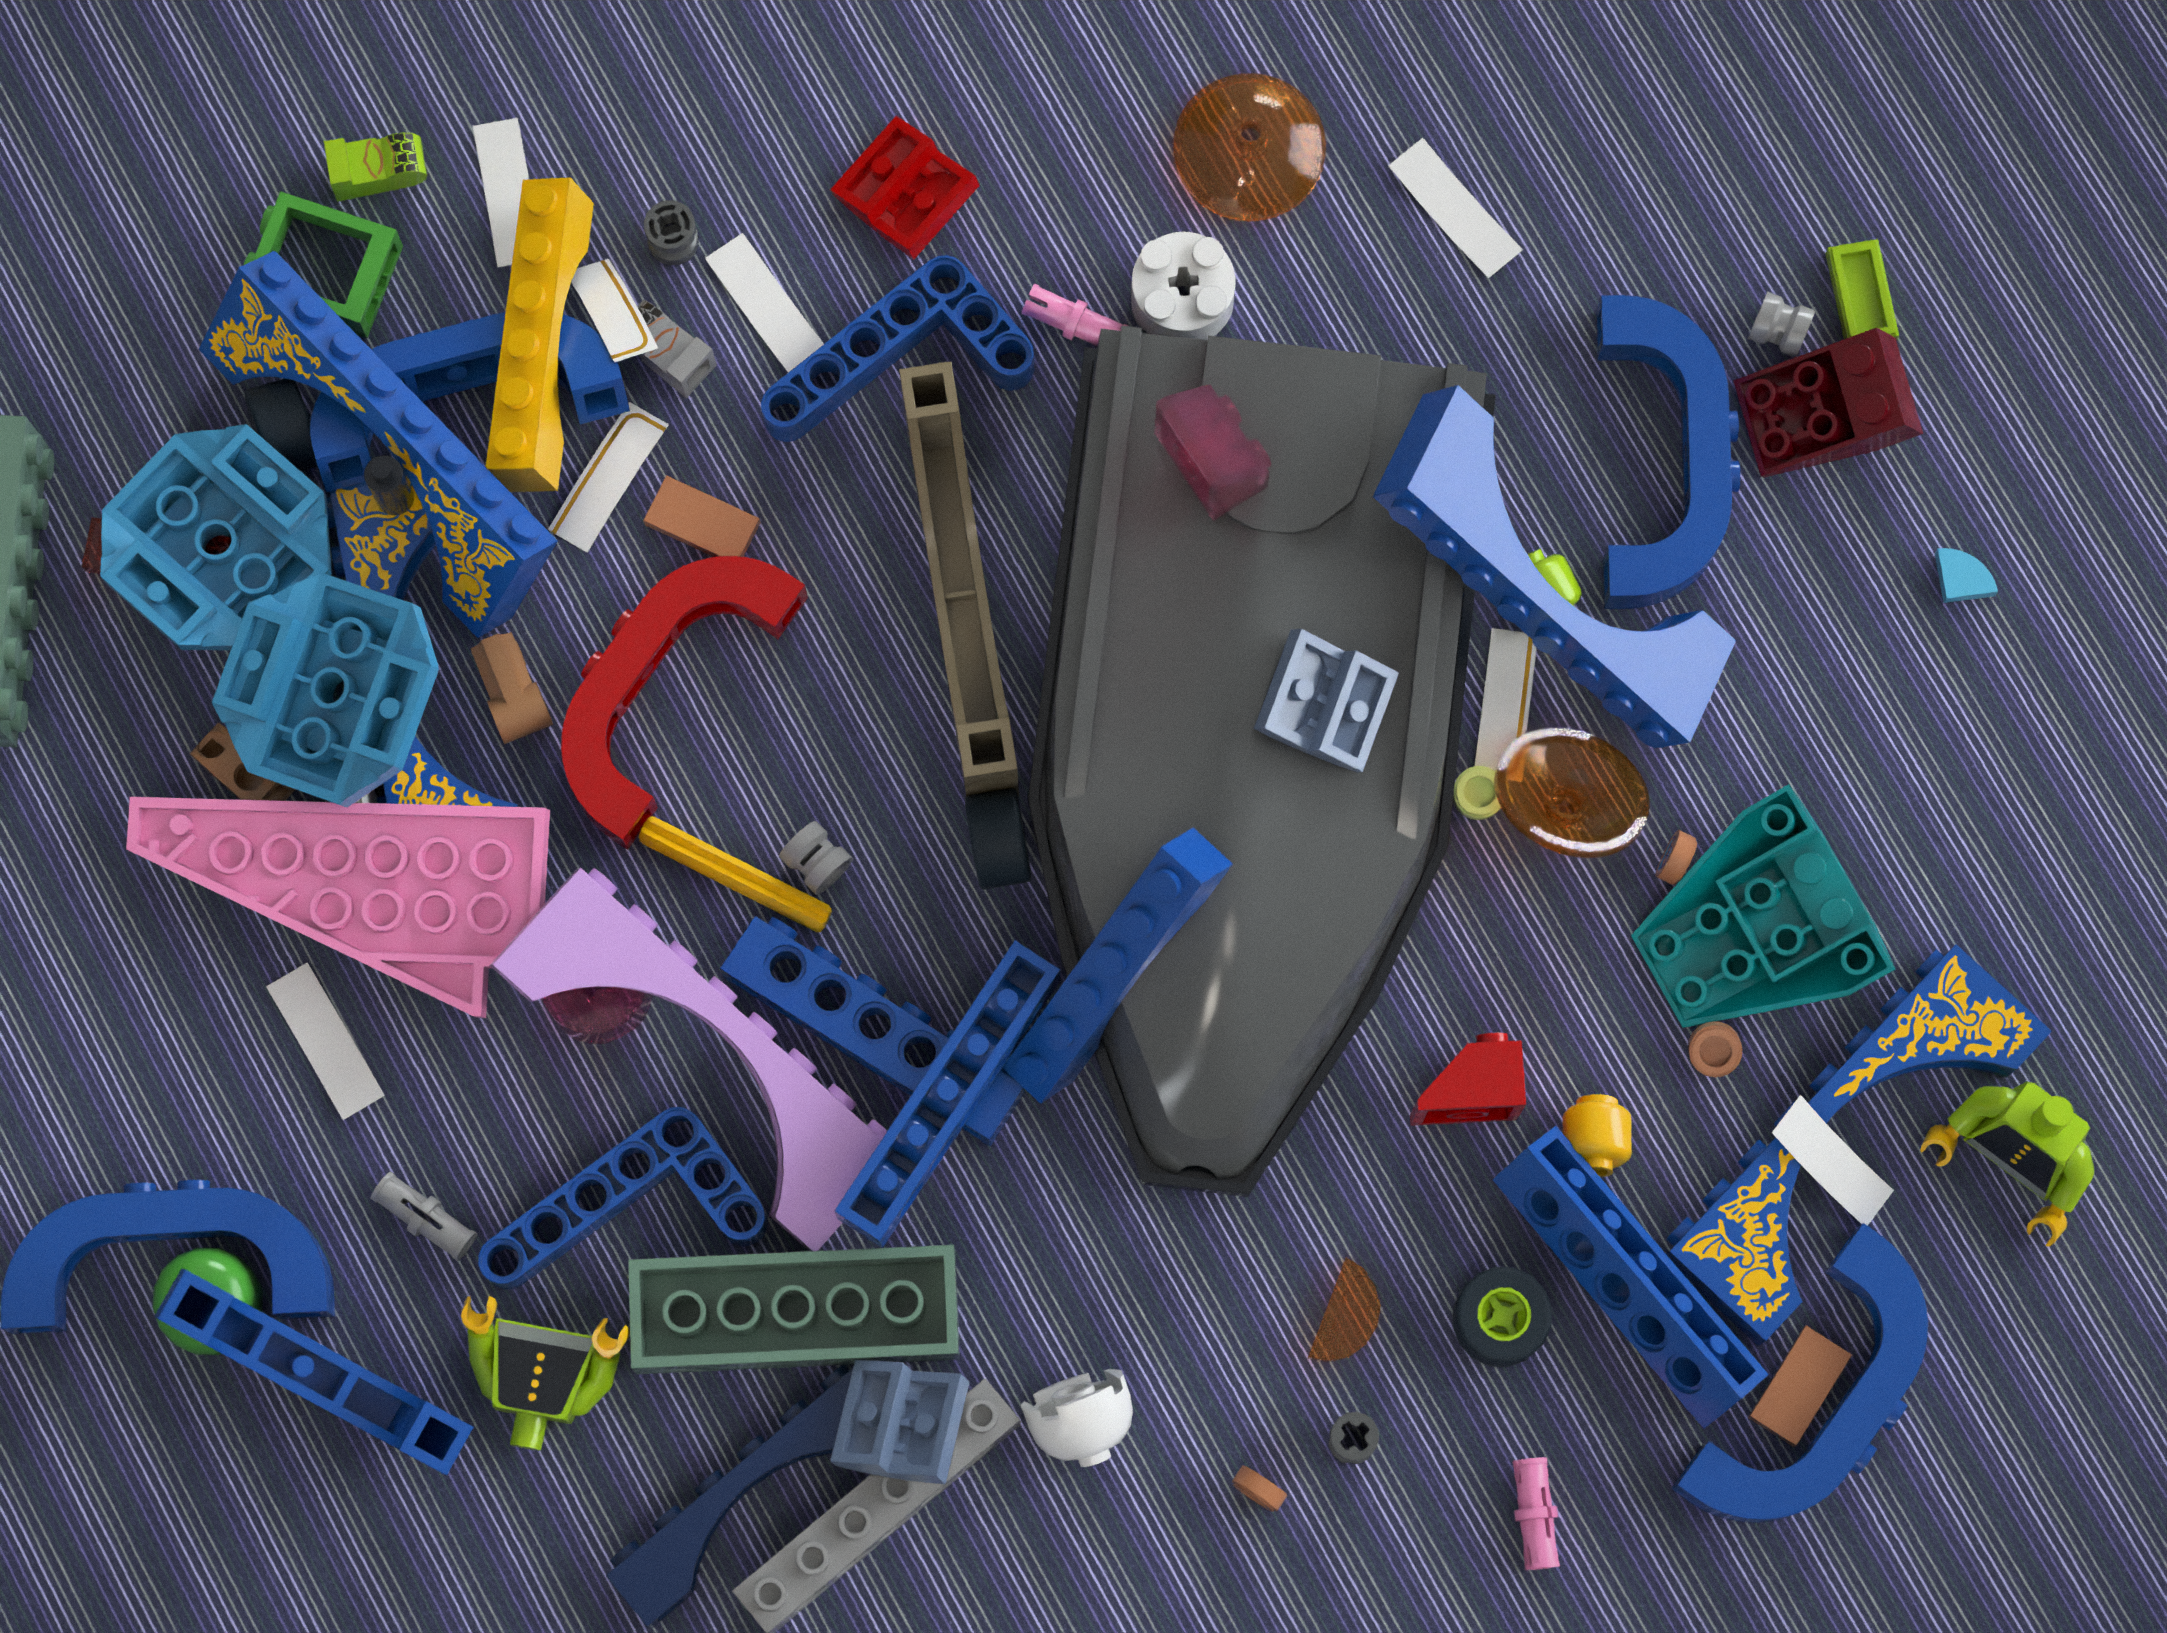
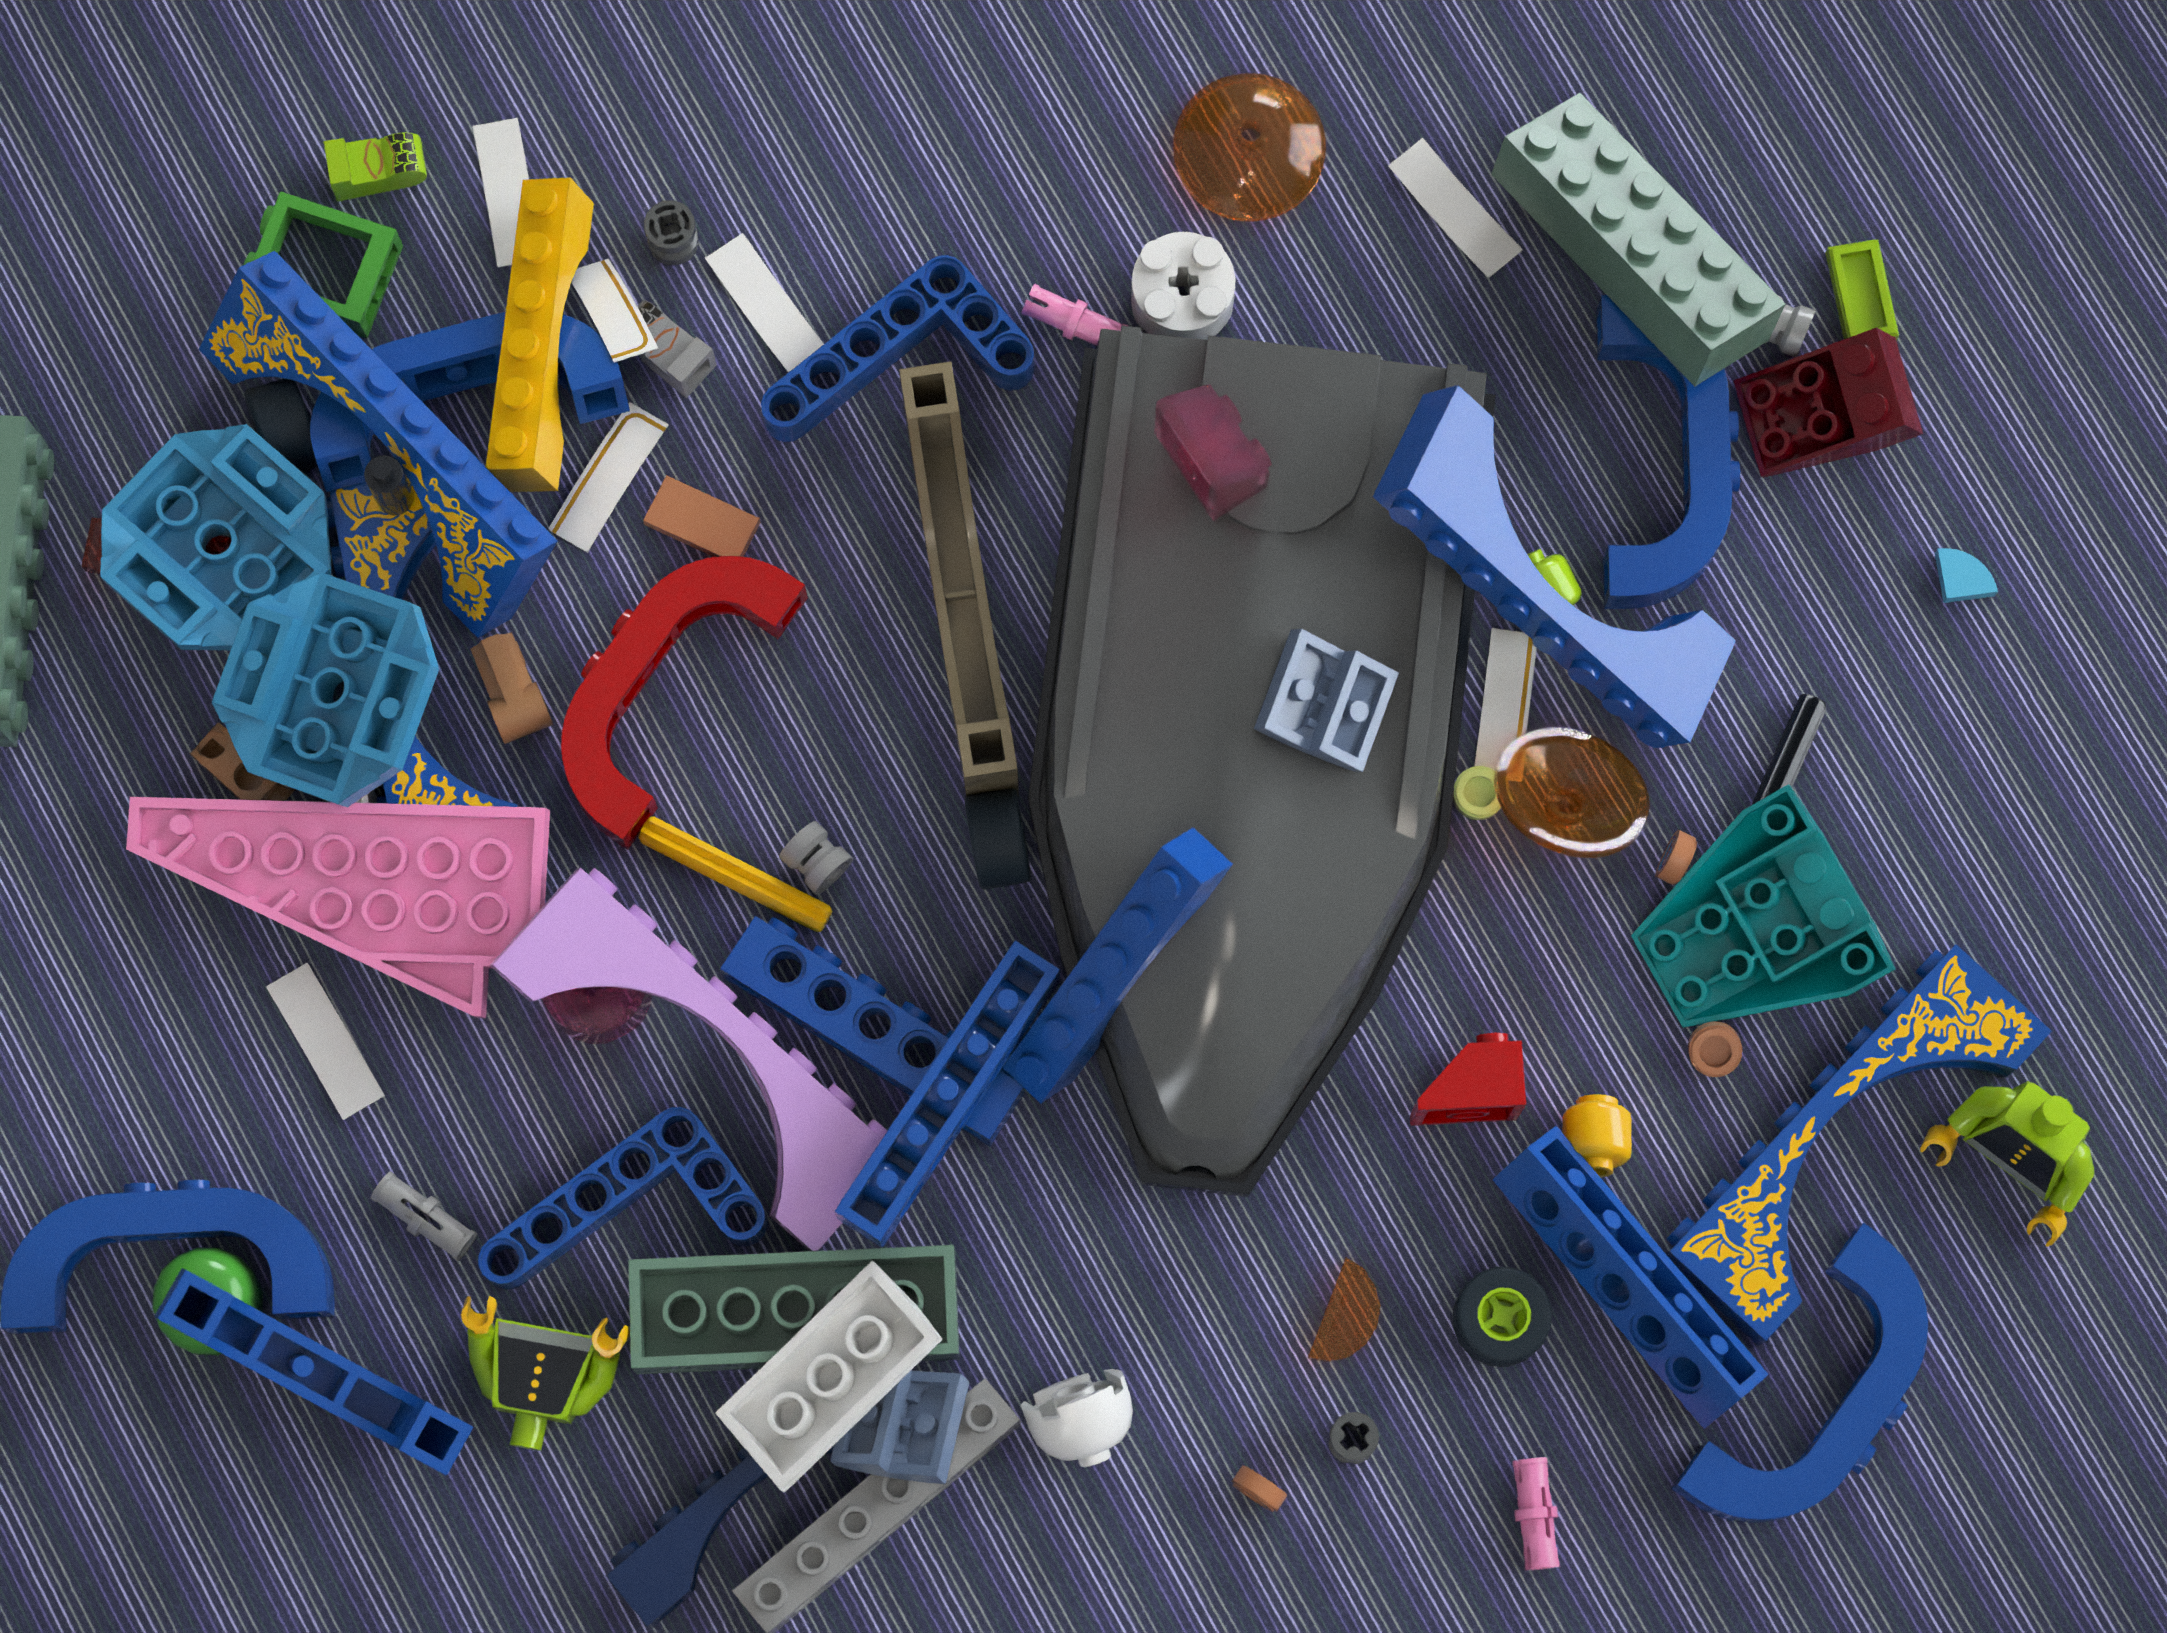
red slope [830,116,980,260] -> none
nougat tile [1748,1326,1852,1447] -> none
white sticker [1772,1095,1894,1226] -> none
none -> white slope [715,1261,943,1493]
none -> brick [1491,93,1786,387]
none -> black axle [1752,694,1826,805]

